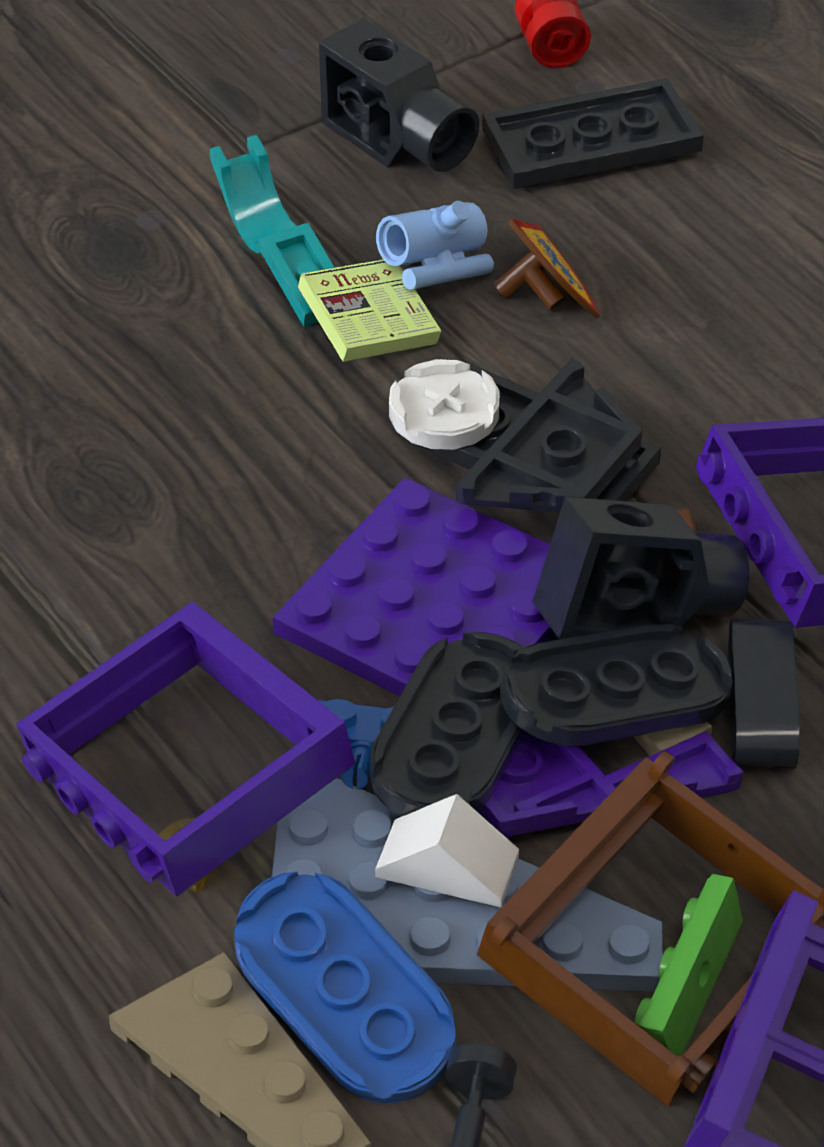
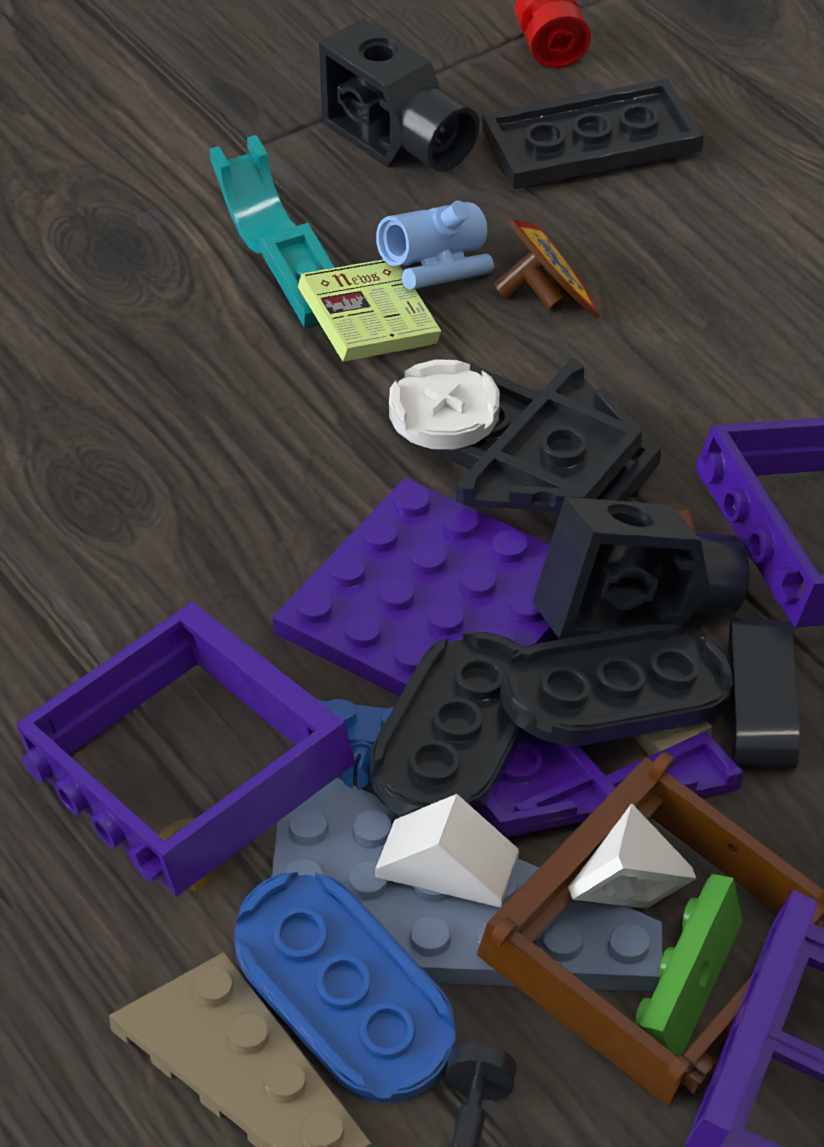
none -> white slope [568,804,696,909]

